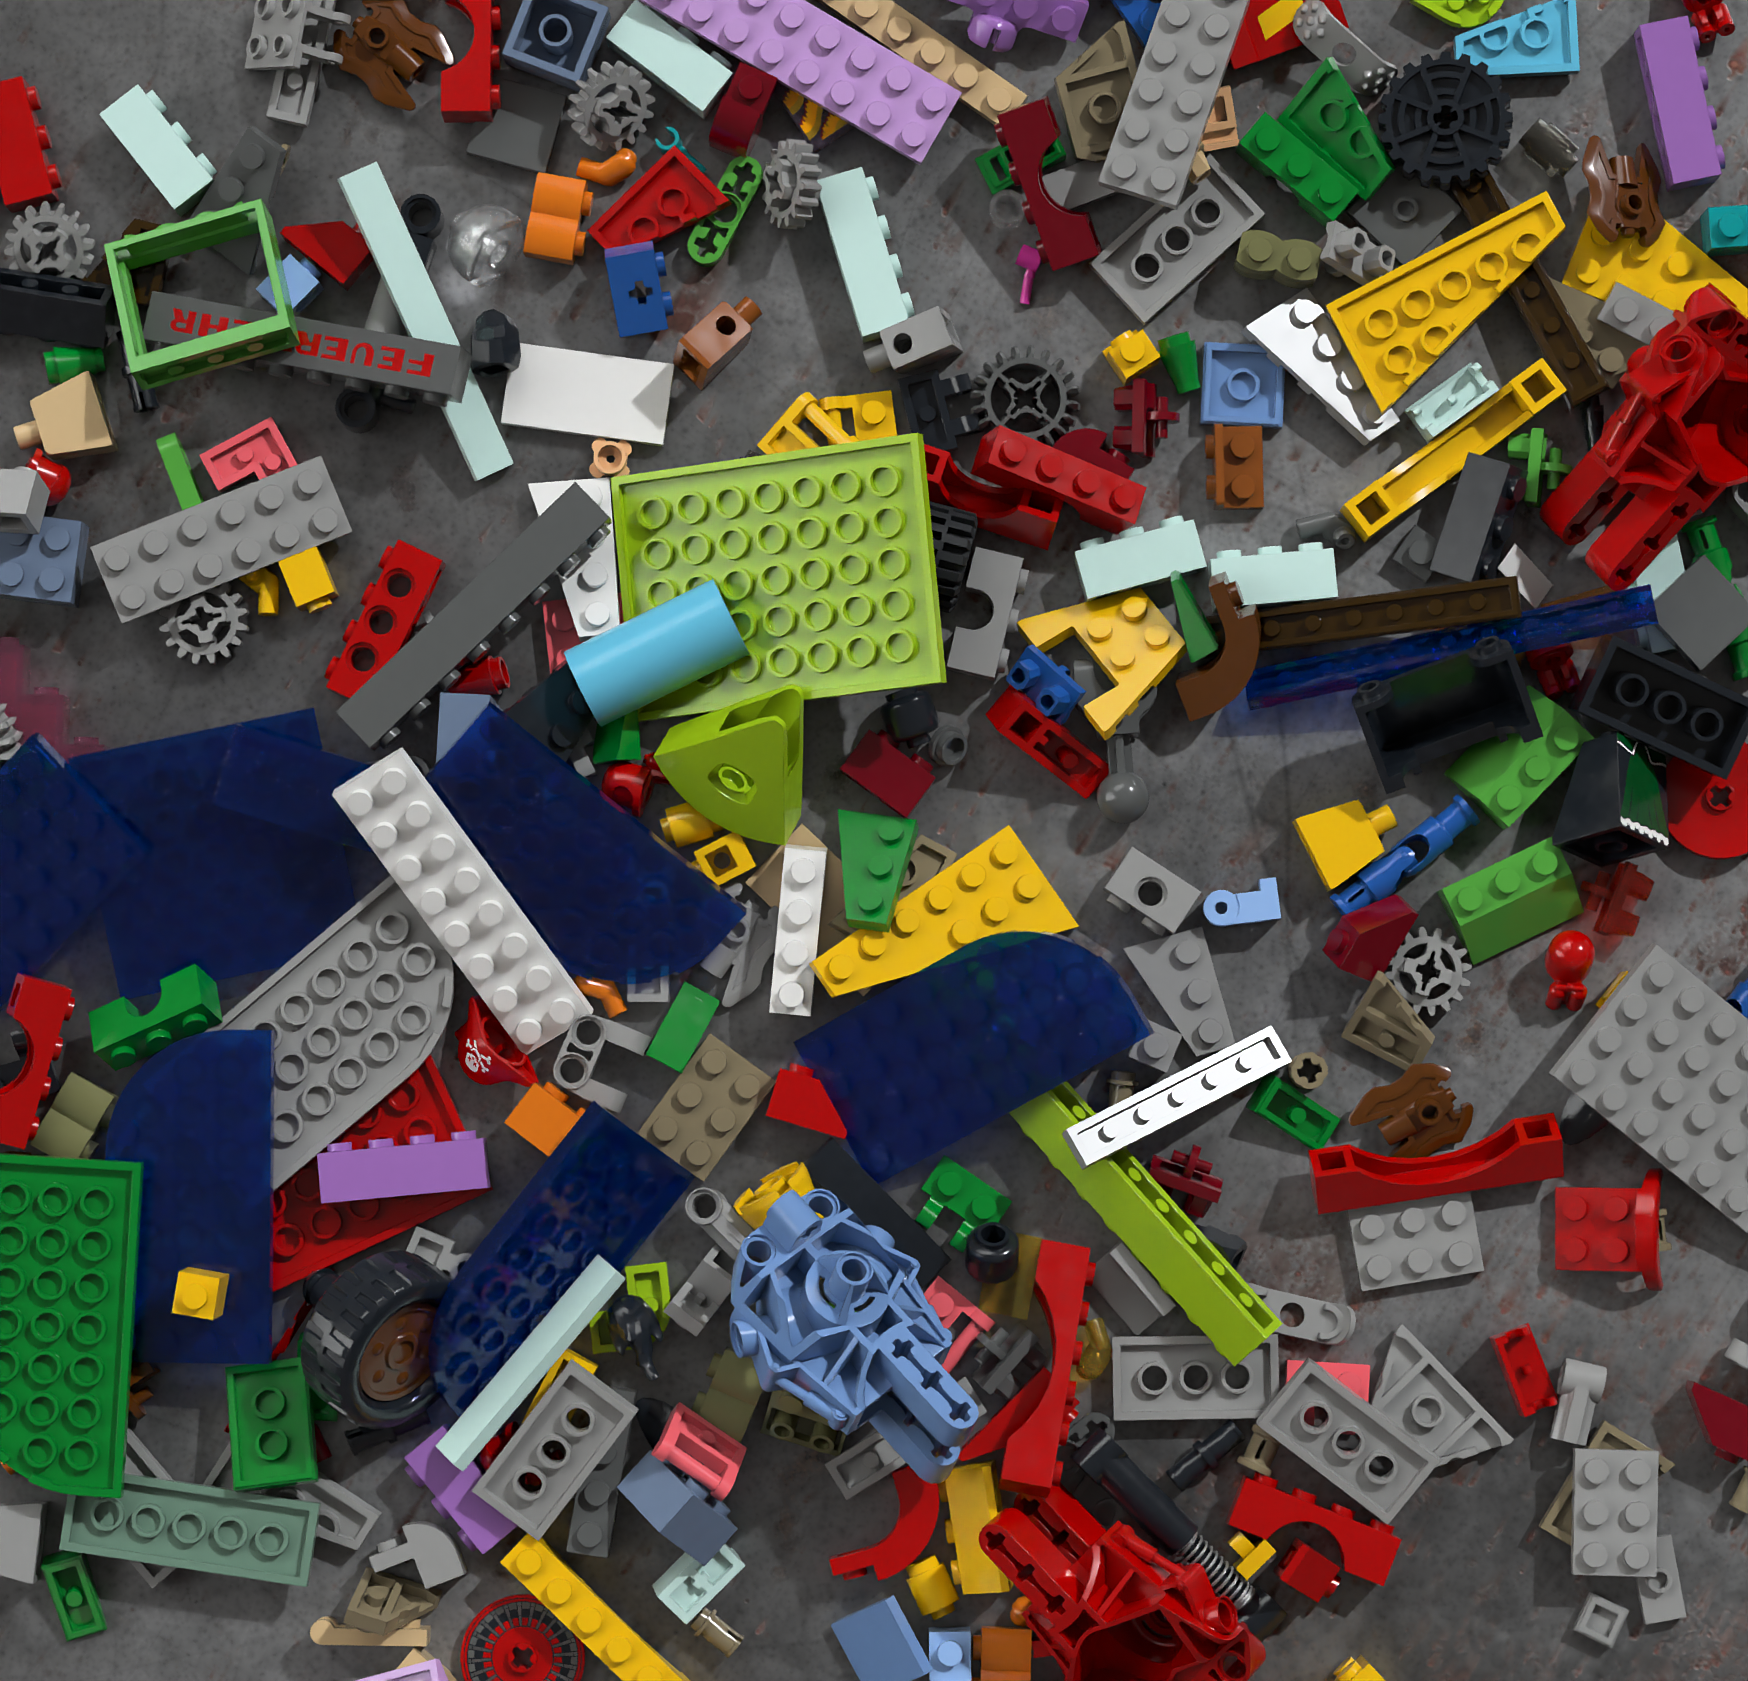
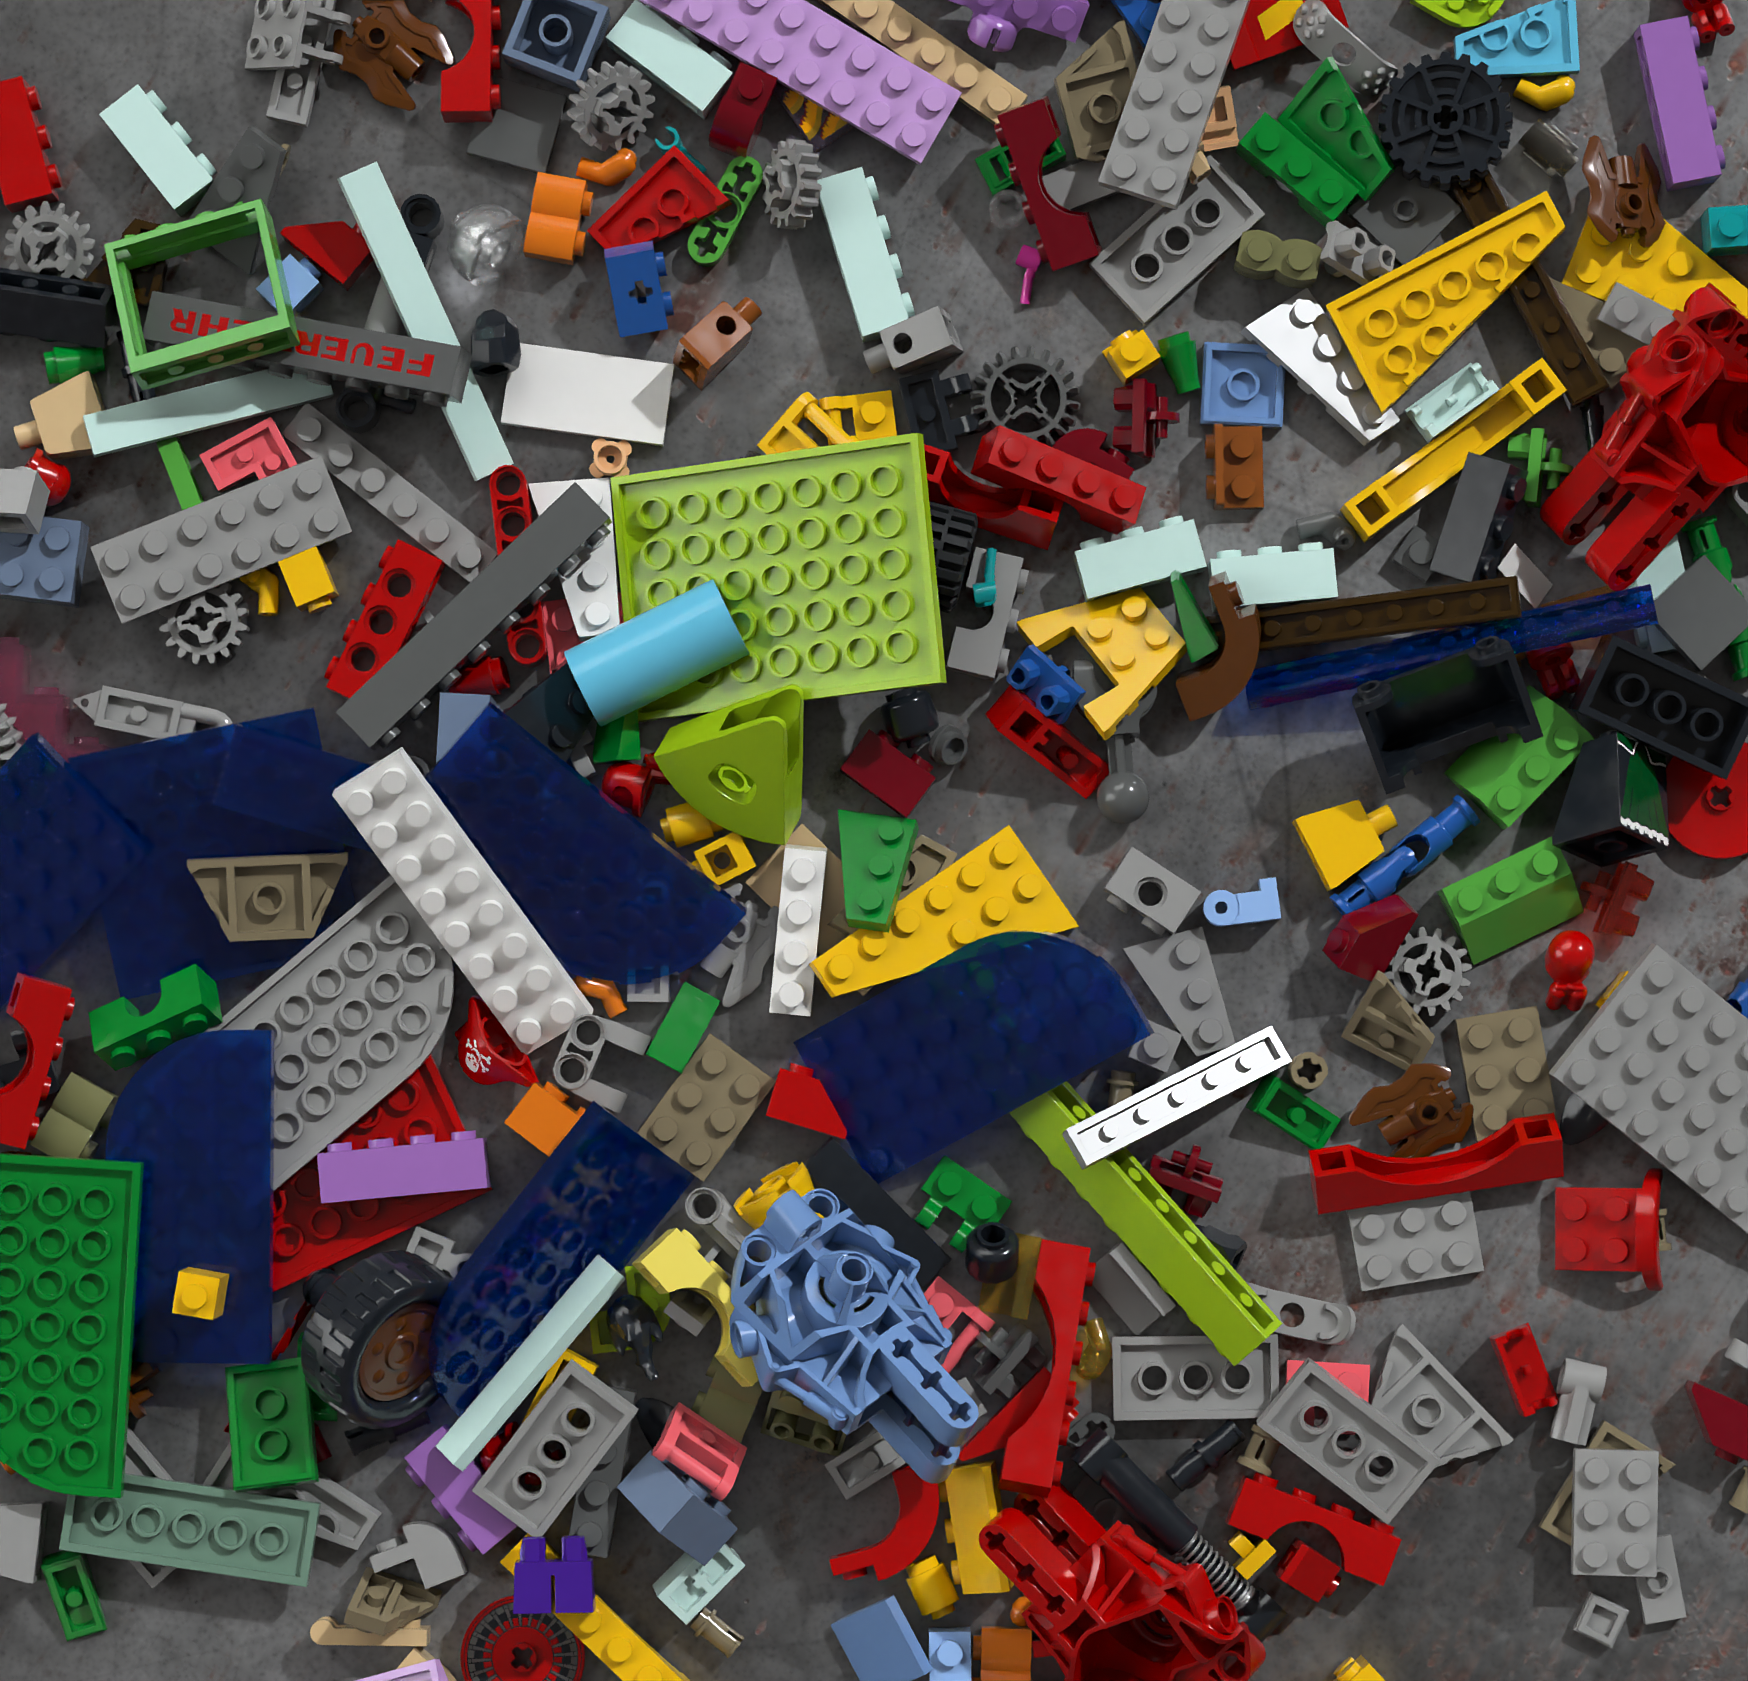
none -> light grey plate [73,685,235,758]
none -> light aqua tile [83,369,334,457]
none -> dark tan wing [187,852,348,942]
none -> light grey plate [281,402,498,583]
none -> red beam [489,465,548,668]
none -> dark purple hips [513,1536,596,1614]
none -> light yellow arch [632,1228,759,1387]
none -> teal hand [972,548,997,607]
none -> dark tan plate [1454,1006,1558,1142]
none -> yellow arm [1513,75,1576,111]

